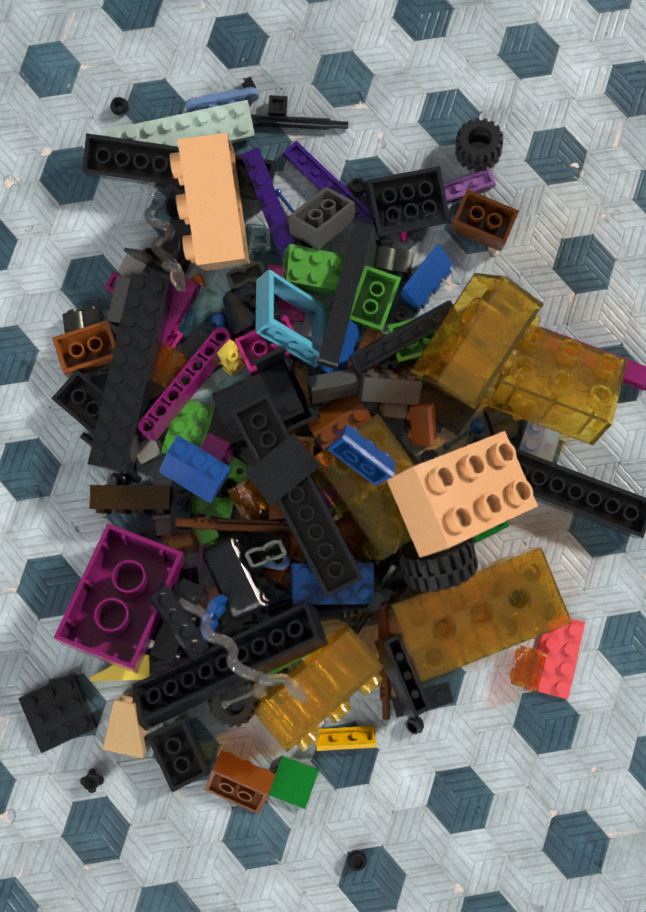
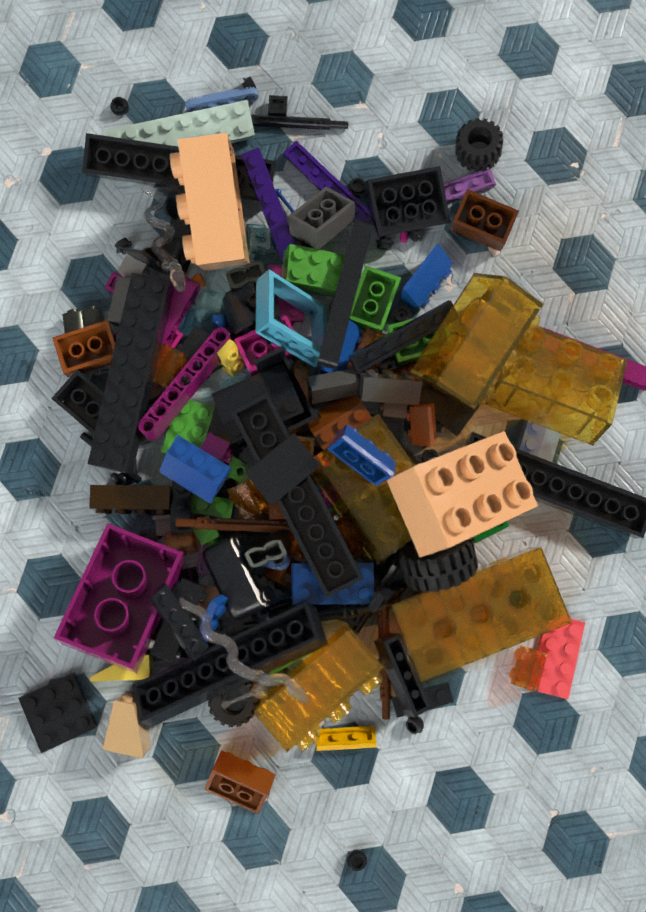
black plate [80,768,104,793] -> none
light grey brick [137,439,165,466] -> none
black brick [147,714,211,792] -> none
green tile [268,755,319,809] -> none
pearl dark grey brick [373,246,414,280] -> none
blue hinge [443,417,486,450] -> none
pearl dark grey brick [482,400,520,440] -> none
none -> black plate [114,238,132,255]

